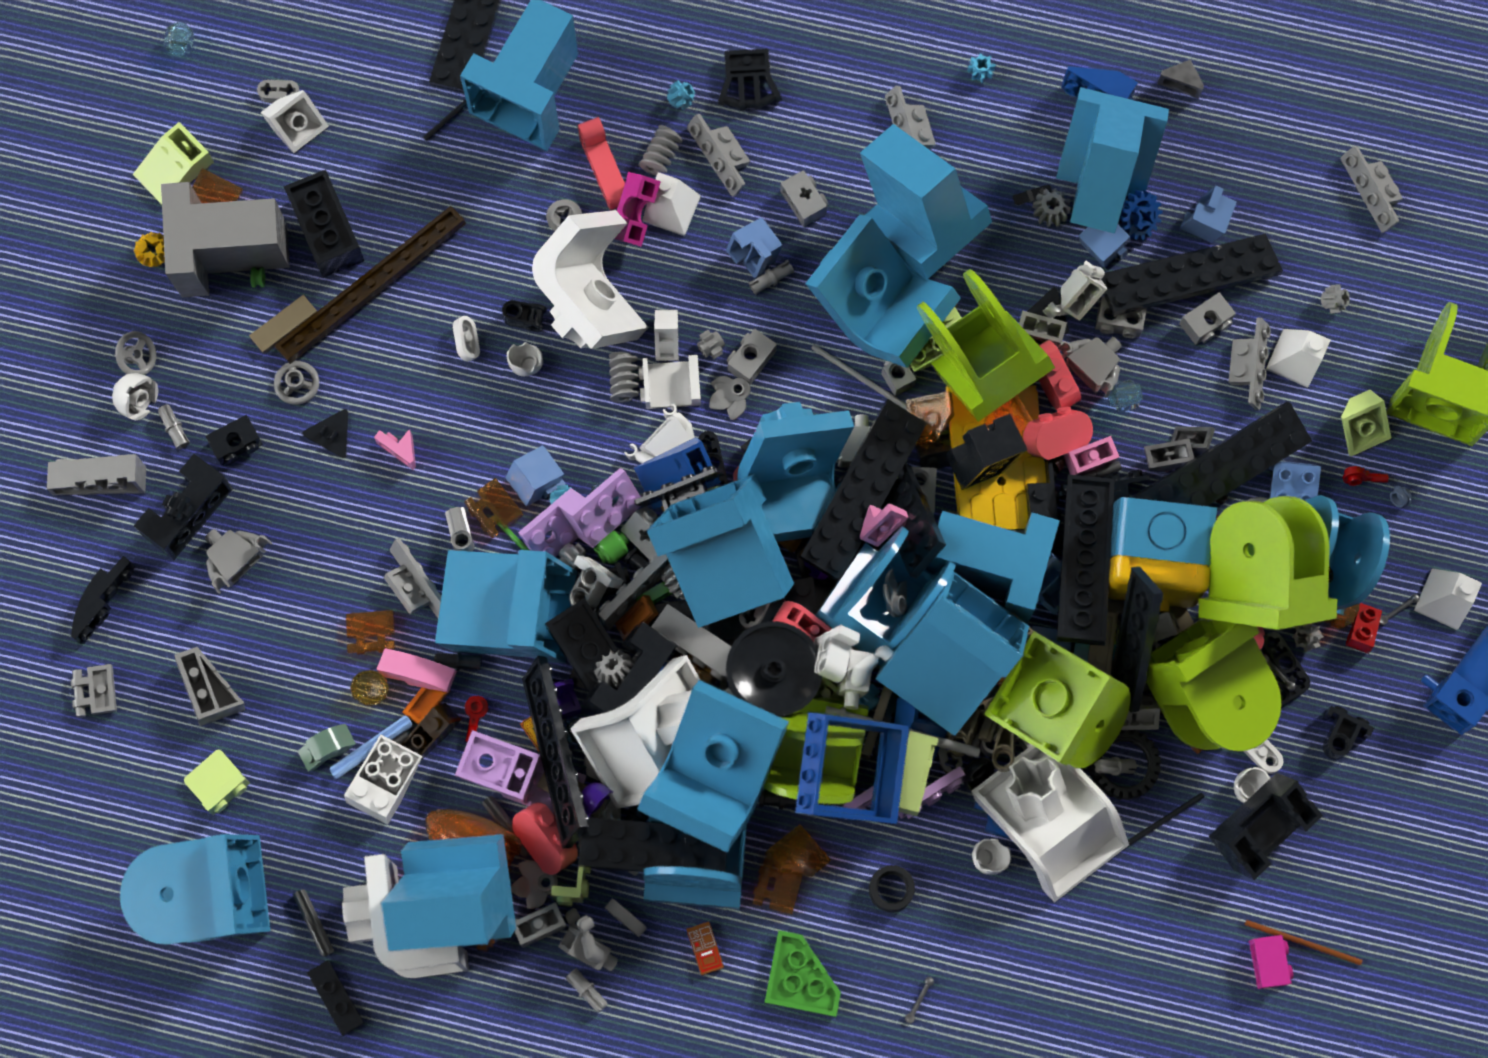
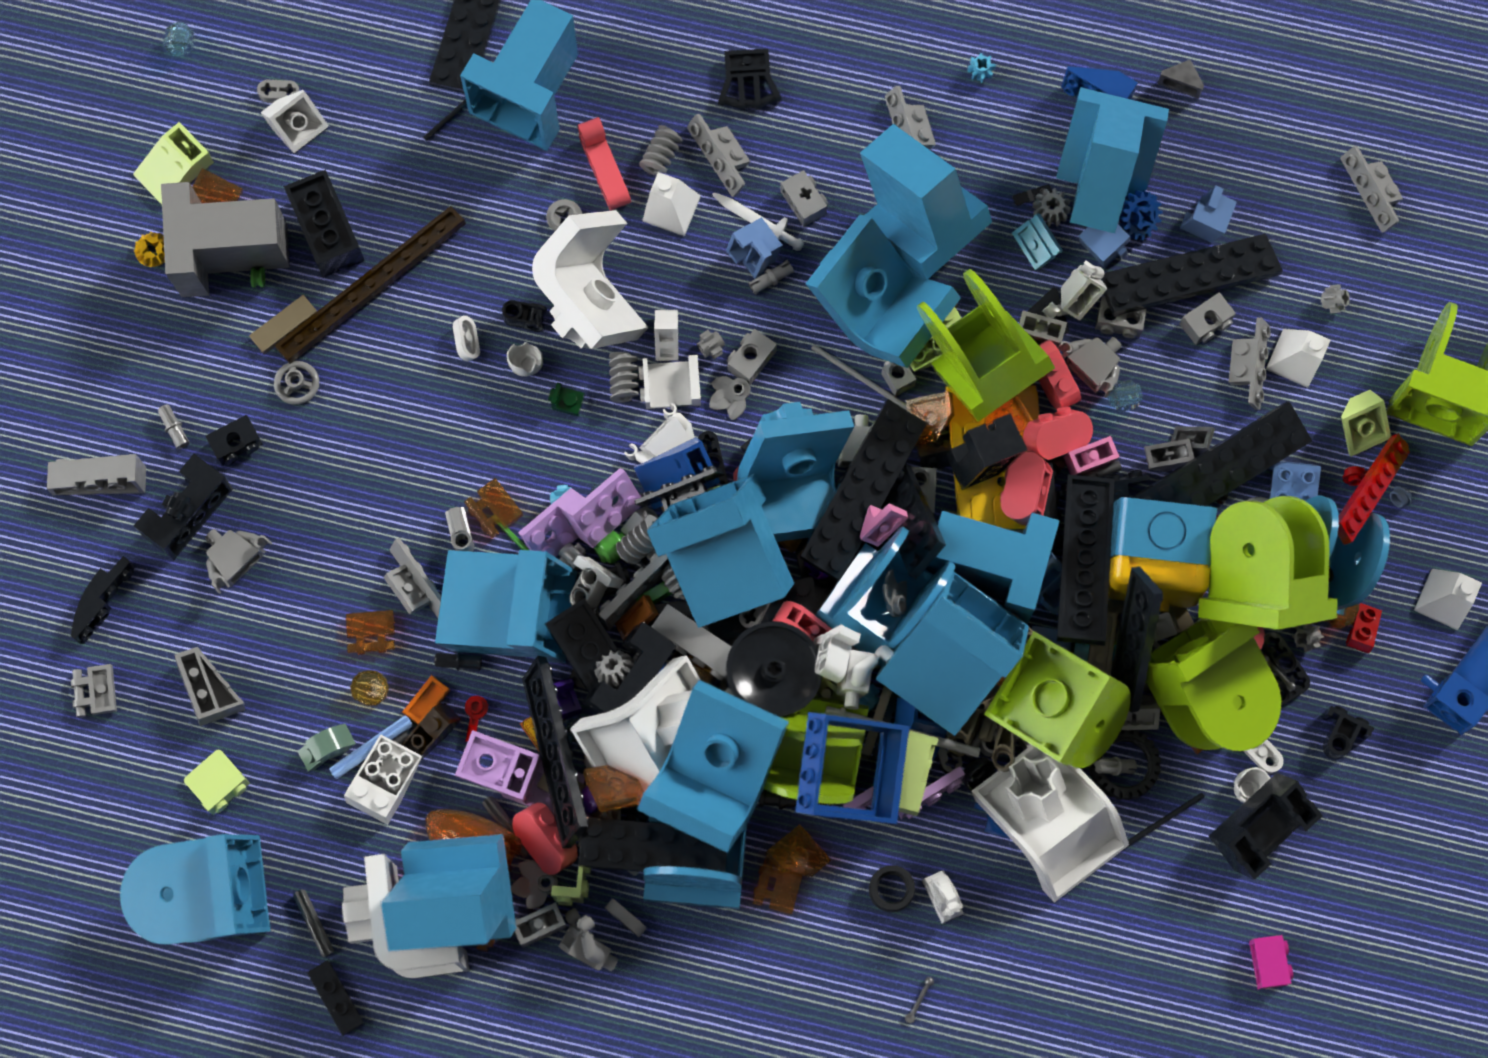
white cylinder [112,373,158,421] -> none
light grey piece [115,331,156,375] -> none
black piece [302,409,348,458] -> none
bright pink slope [374,430,416,470] -> none
bright pink slope [376,649,457,693] -> none
medium blue plate [505,445,566,507] -> none
light grey axle [565,968,607,1012] -> none
dark pink arch [614,172,661,247] -> none
medium azure gear [667,80,695,110] -> none
dark orange tile [686,921,724,976] -> none
bright green plate [765,930,841,1017] -> none
white hair [972,839,1011,875] -> none
dark orange axle [1245,919,1362,966] -> none
flat silver hinge [1379,594,1420,625] -> none
none -> dark green bracket [548,382,585,417]
none -> clear orange plate [583,765,644,812]
none -> light grey piece [616,515,658,564]
none -> white sword [712,193,804,251]
none -> white piece [922,870,964,924]
none -> coral brick [1000,452,1053,525]
none -> medium azure plate [1012,214,1063,270]
none -> red plate [1337,433,1410,545]

